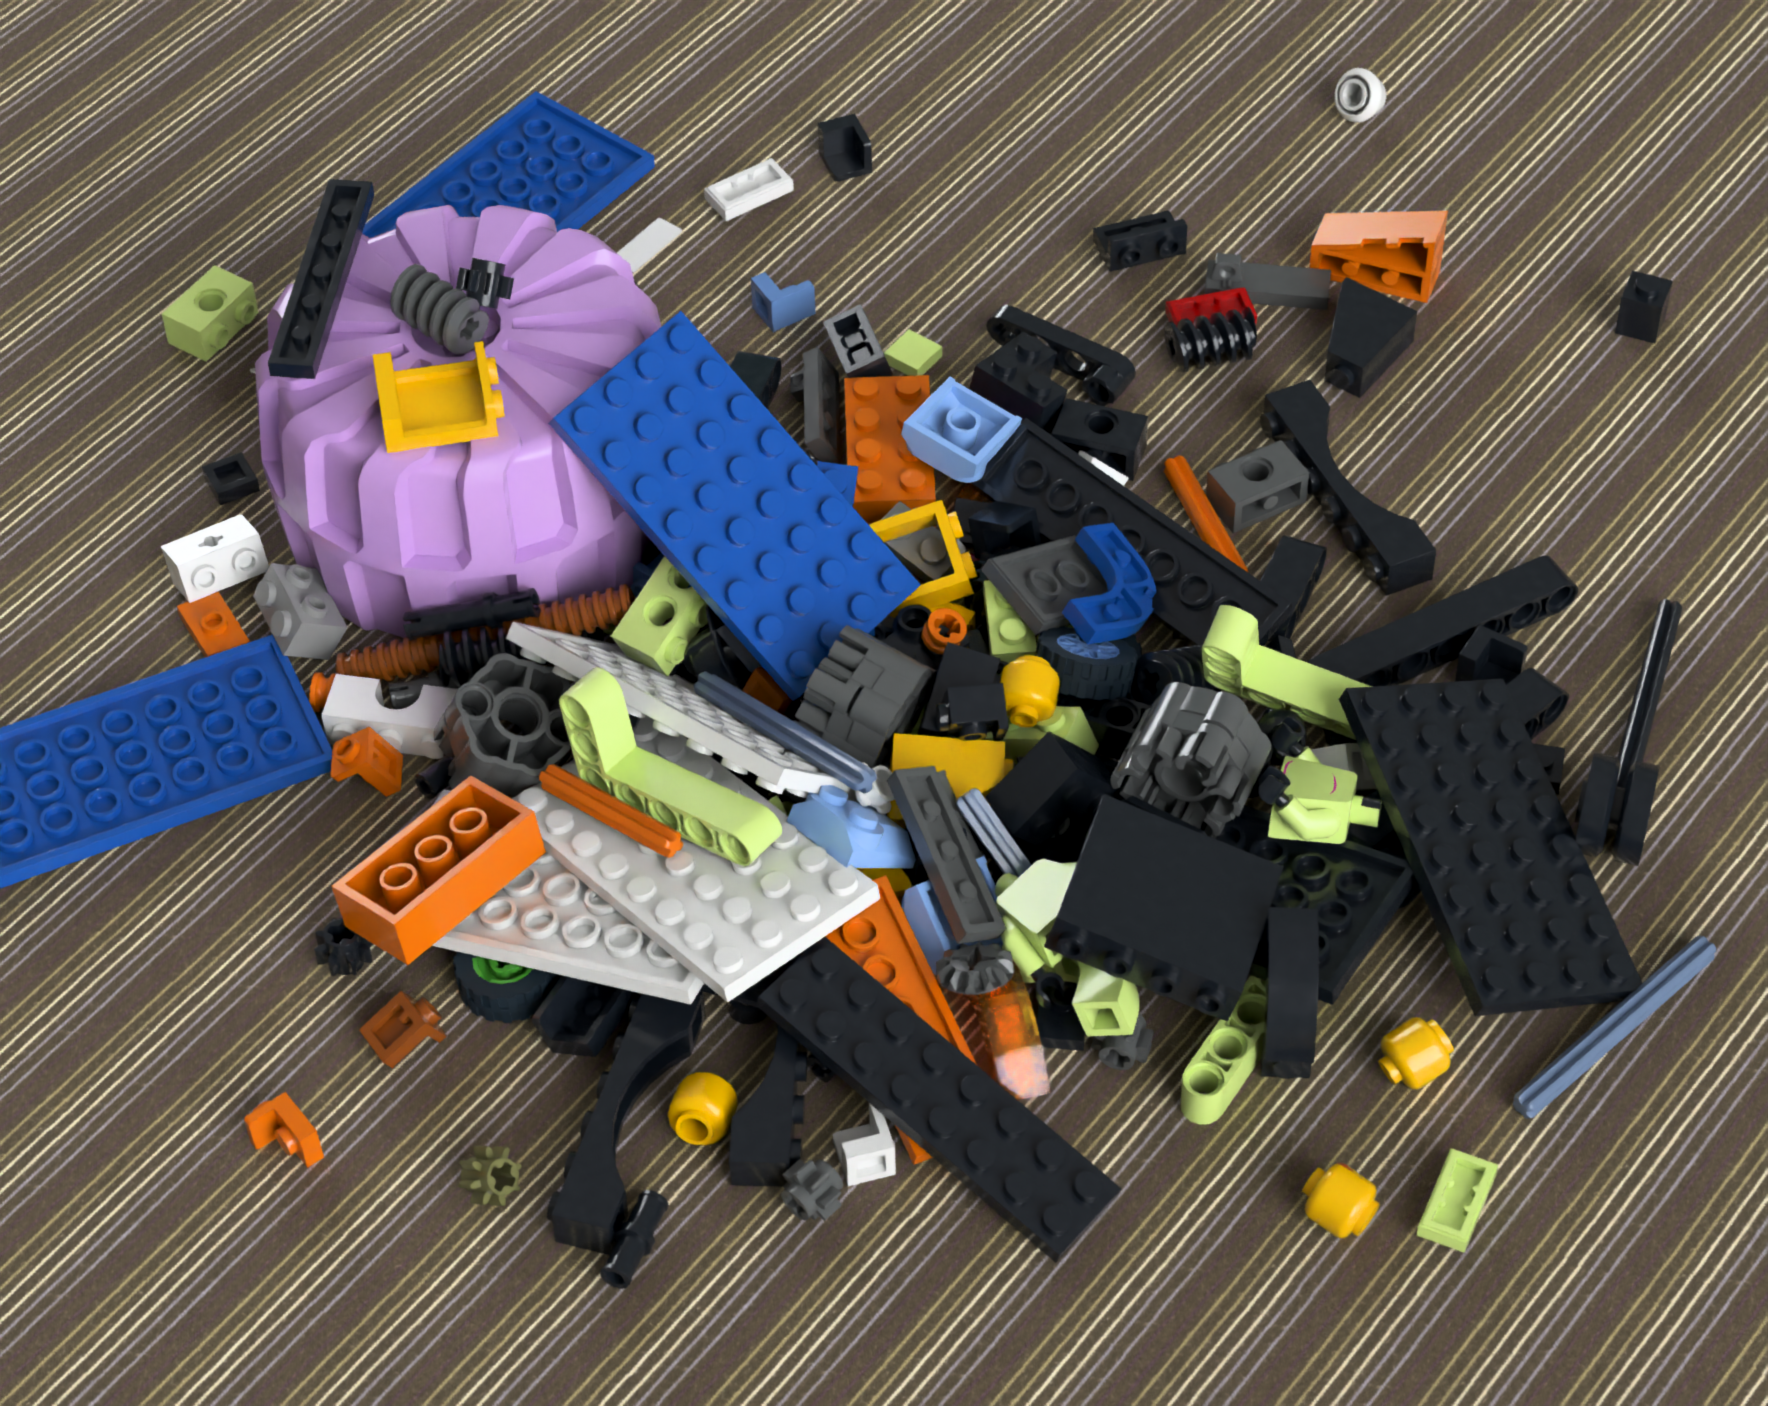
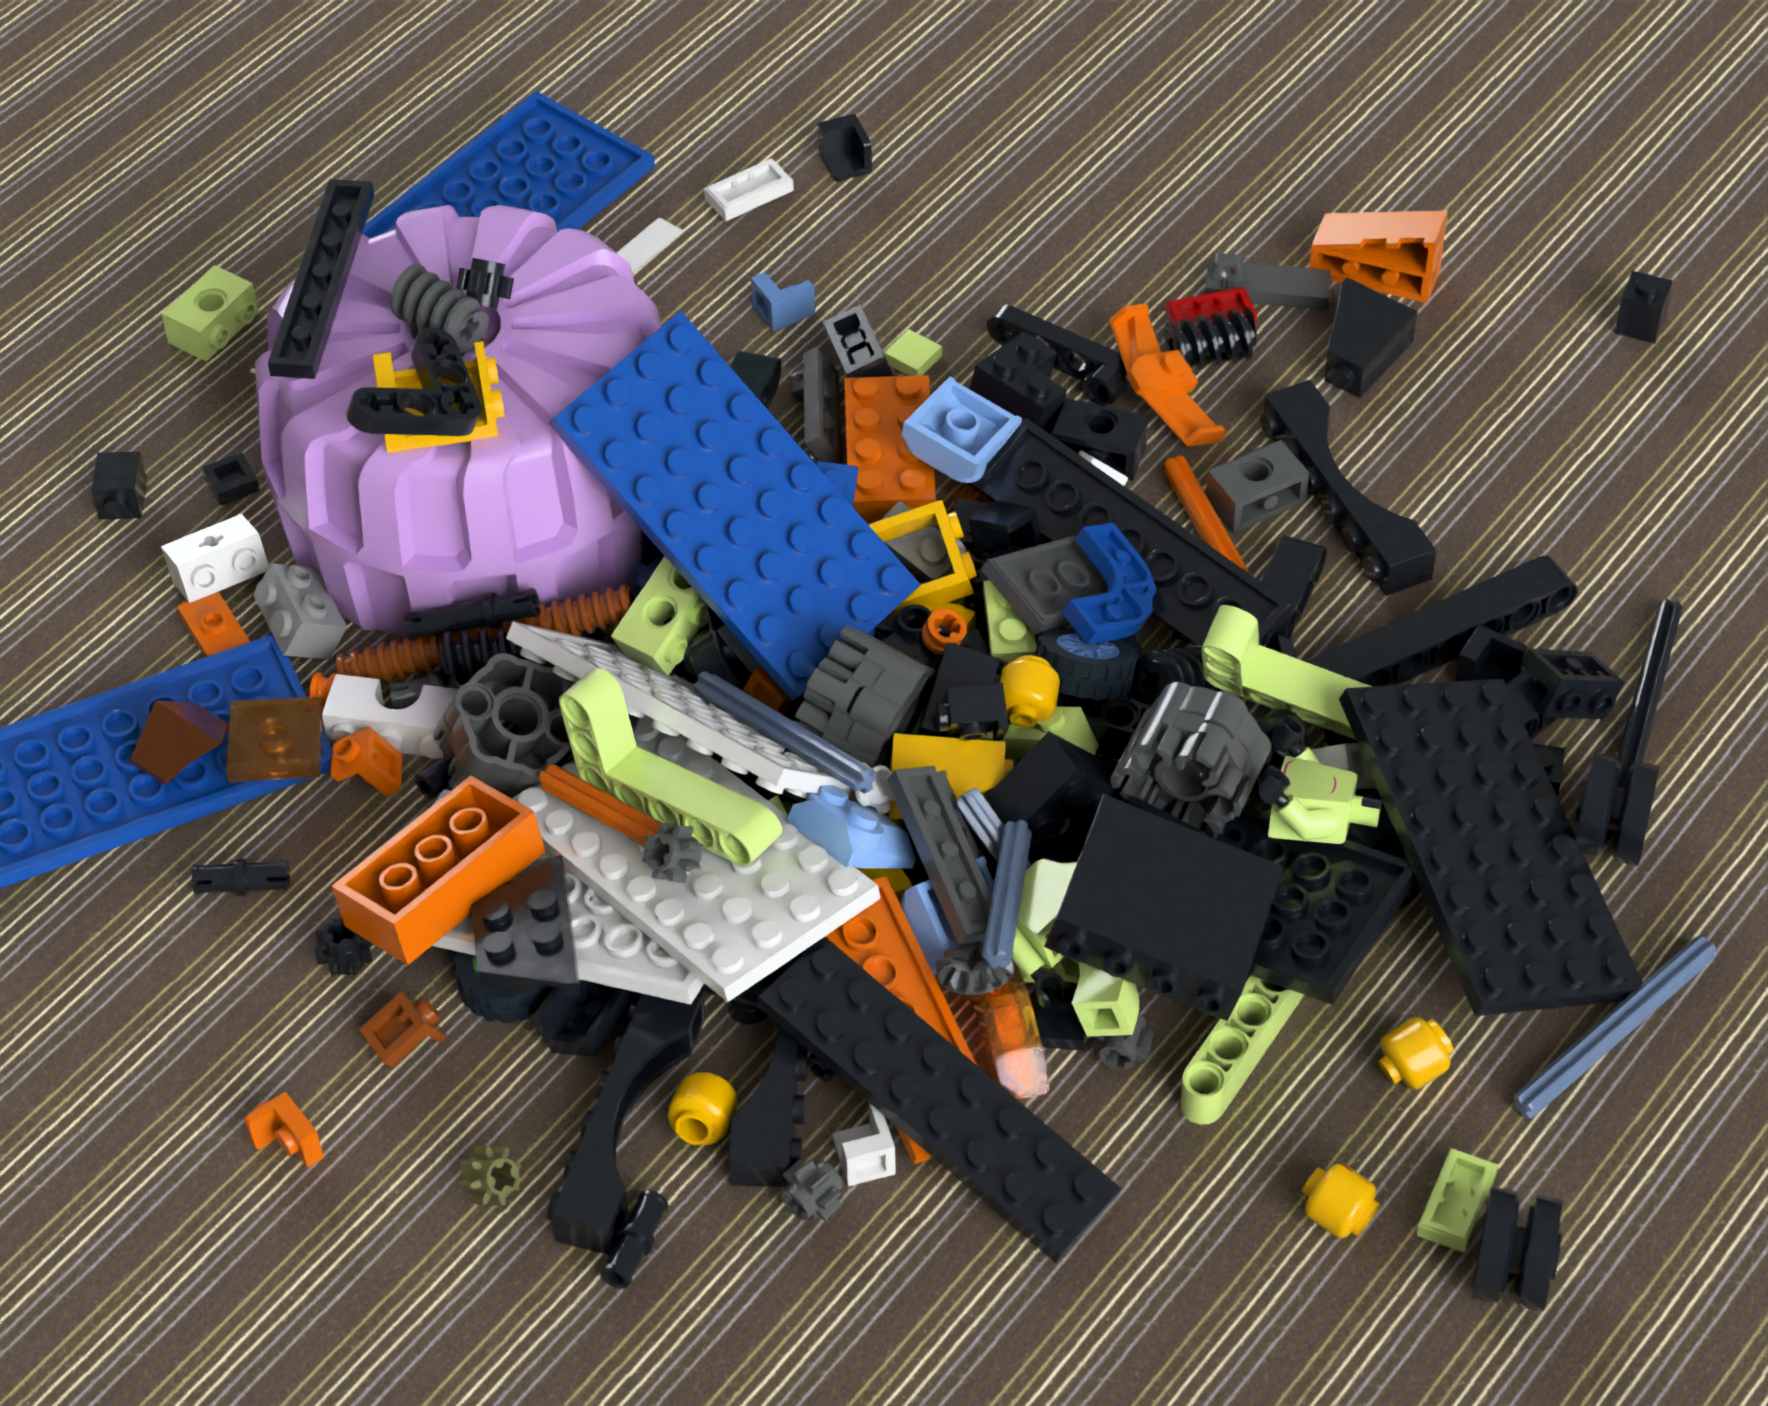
black bracket [1093,210,1188,272] -> none
black arch [1261,907,1319,1079] -> none
white cone [1335,68,1386,122] -> none
none -> black brick [91,452,147,519]
none -> reddish brown slope [131,701,229,785]
none -> black pin [192,859,290,896]
none -> clear orange tile [226,697,324,782]
none -> black beam [346,327,481,436]
none -> black wing [471,855,581,997]
none -> dark grey gear [642,823,704,883]
none -> sand blue axle [982,819,1032,969]
none -> orange plate [1109,304,1227,447]
none -> black wheel [1472,1186,1562,1312]
none -> black bracket [1521,649,1624,719]

